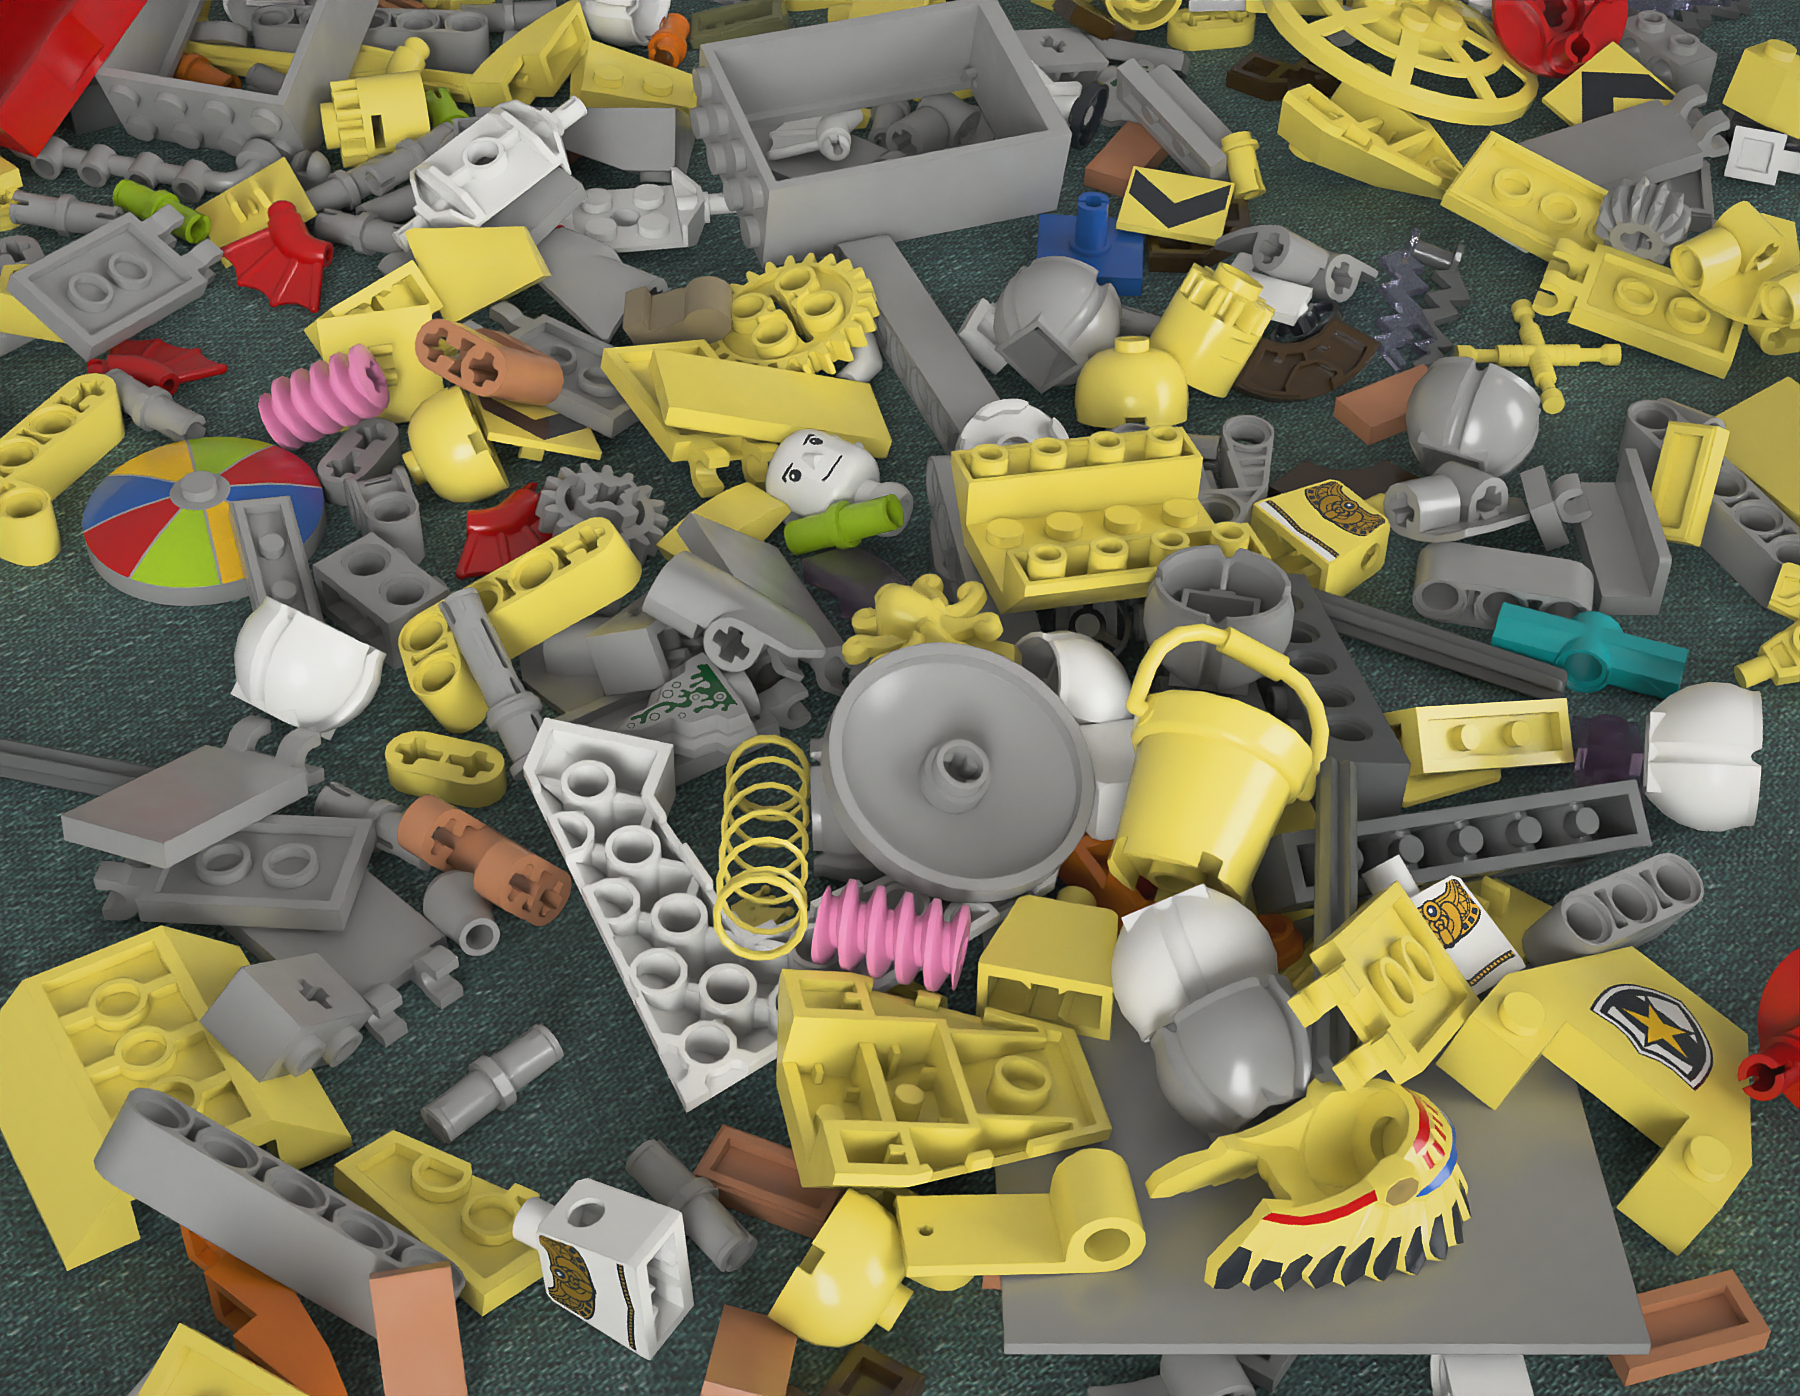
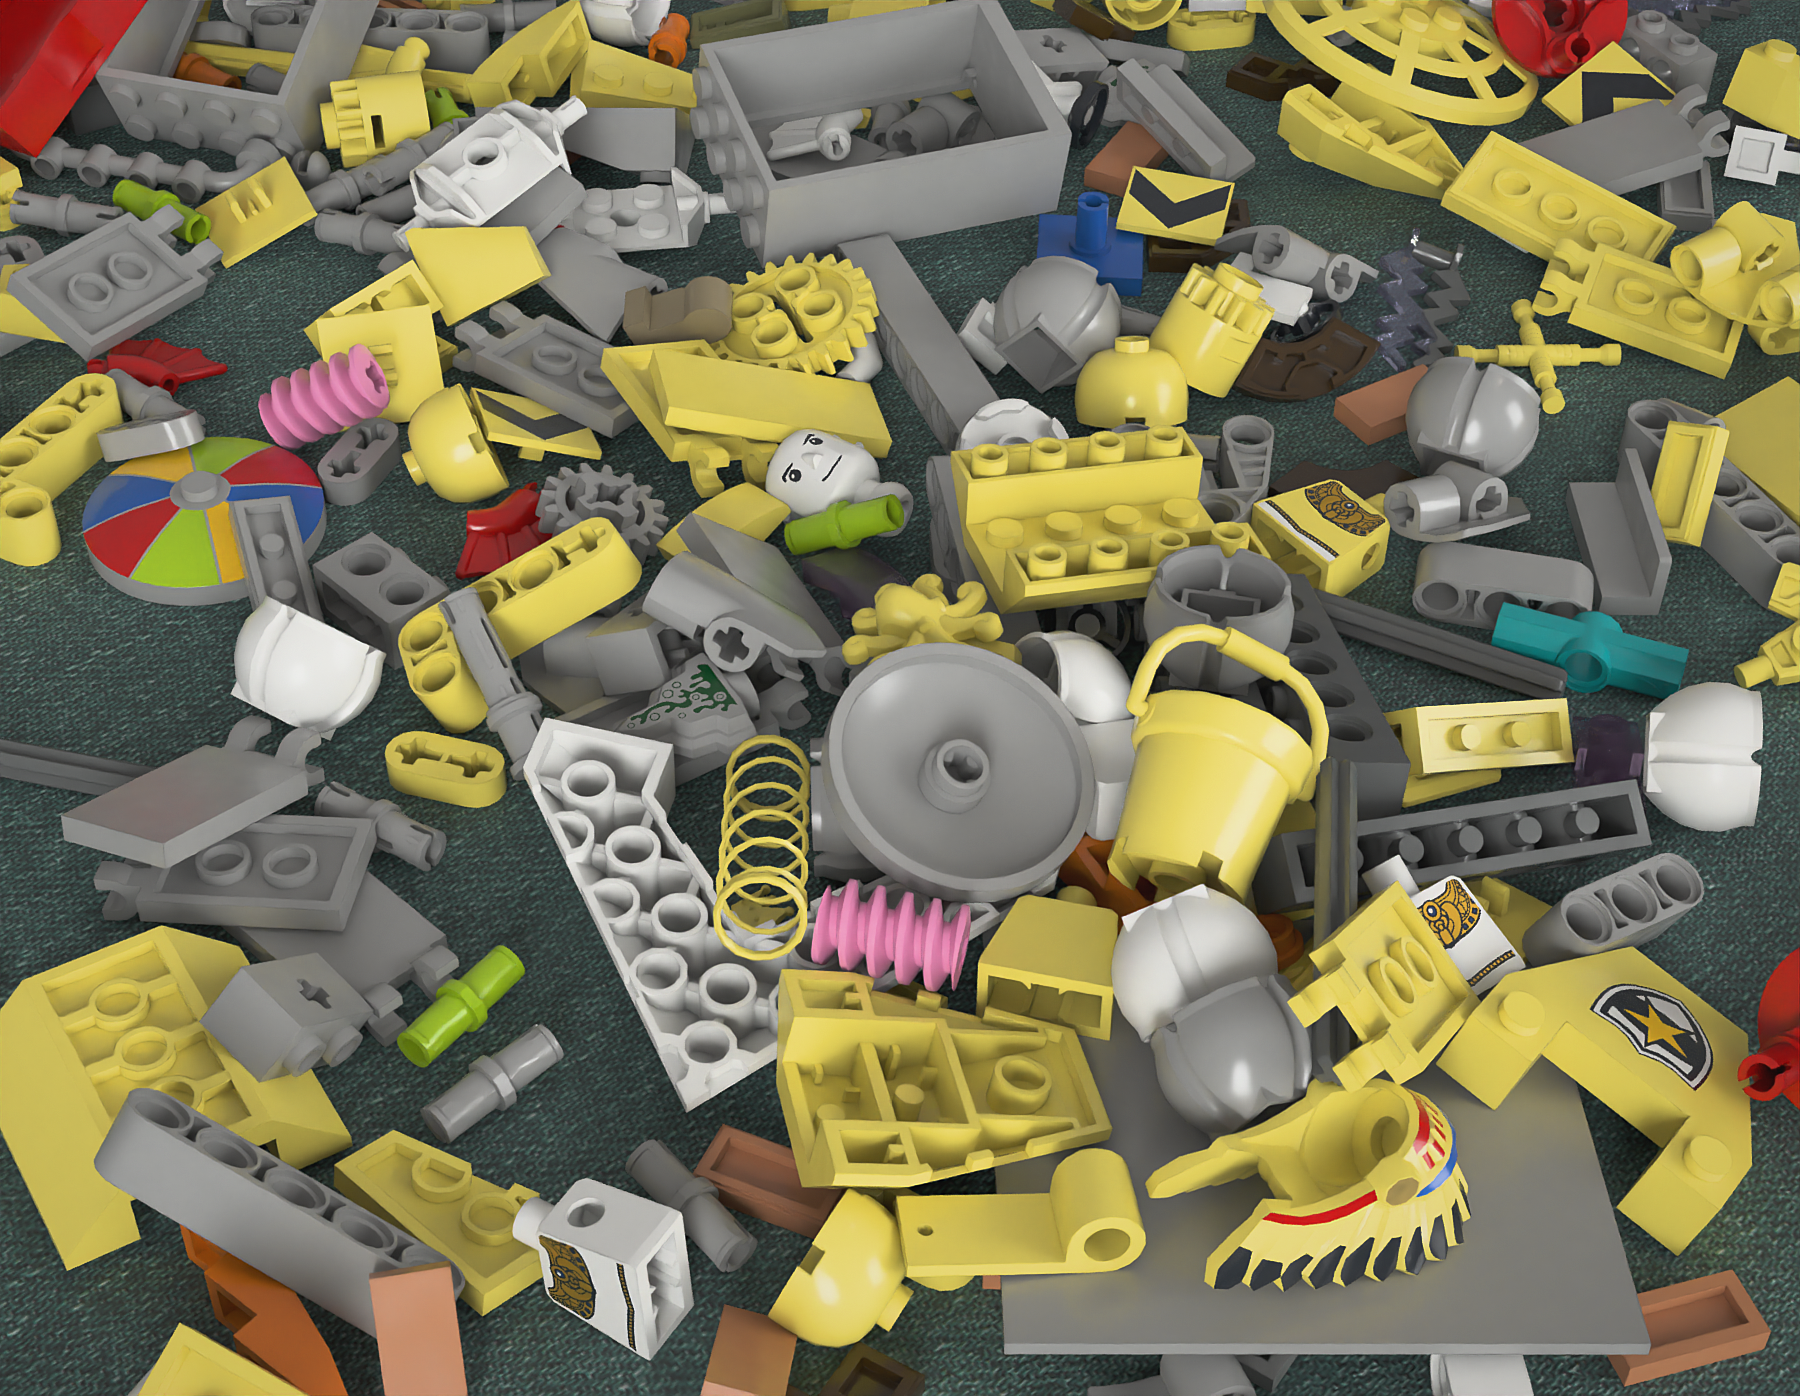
red arm [220,200,334,313] -> none
light grey piece [343,466,425,565] -> none
nougat connector [397,794,572,926] -> none
nougat connector [415,318,564,406] -> none
light grey cone [423,870,500,956] -> none
light yellow pin [1221,131,1266,200] -> none
light grey tile [1520,465,1592,551] -> none
light grey gear [1595,176,1692,264] -> none
none -> light grey beam [96,409,205,462]
none -> lime pin [397,945,525,1068]

